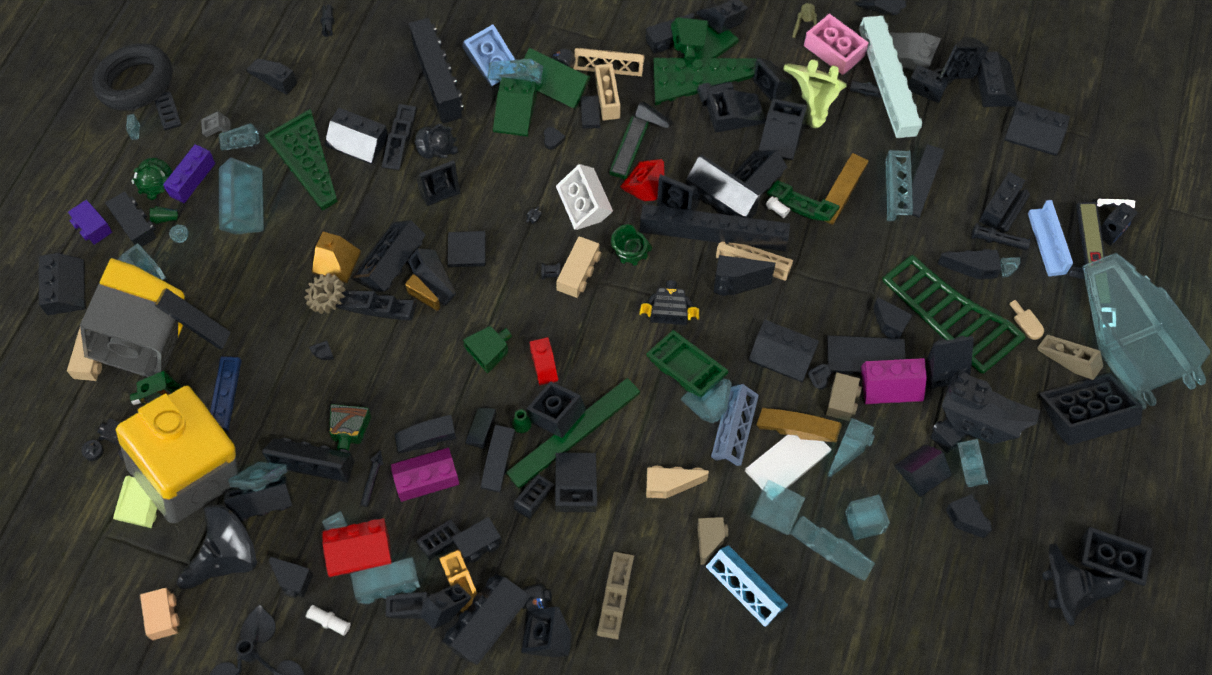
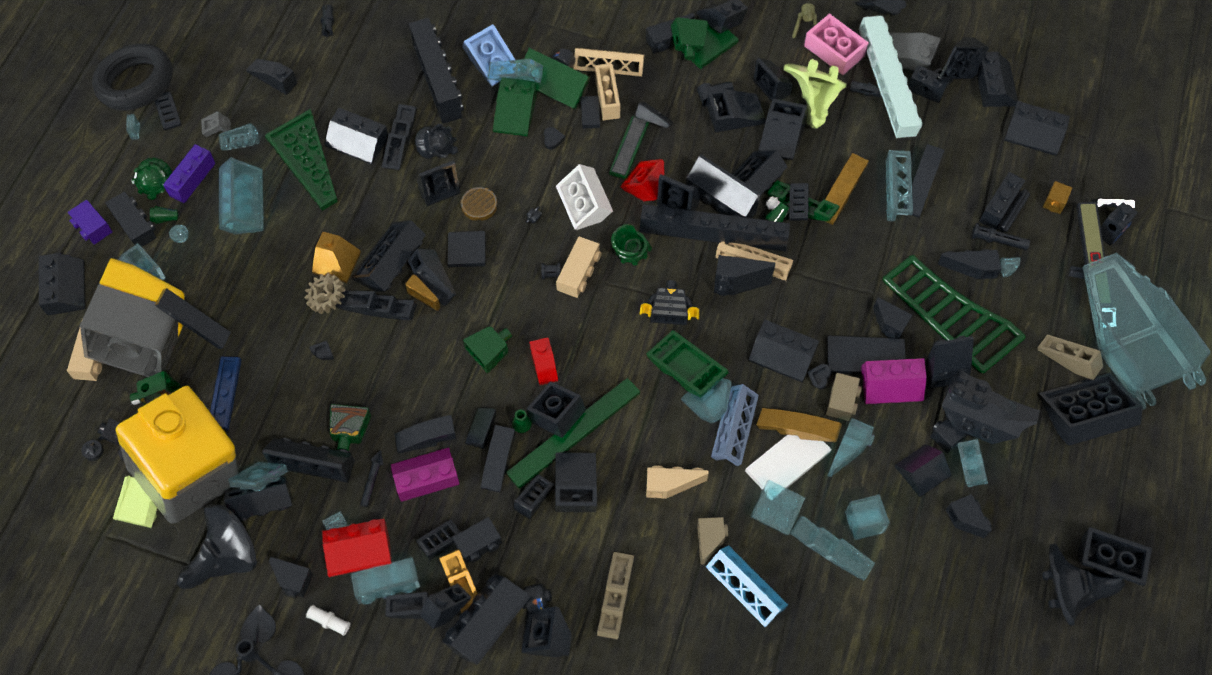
light nougat brick [140,588,180,640] -> none
dark green wing [654,58,757,106] -> none
tan piece [1010,300,1044,340] -> none
light blue fence [1028,200,1073,277] -> none
none -> tile [461,187,497,221]
none -> dark green cone [765,202,789,222]
none -> black slope [789,183,809,221]
none -> pearl gold brick [1043,181,1072,214]

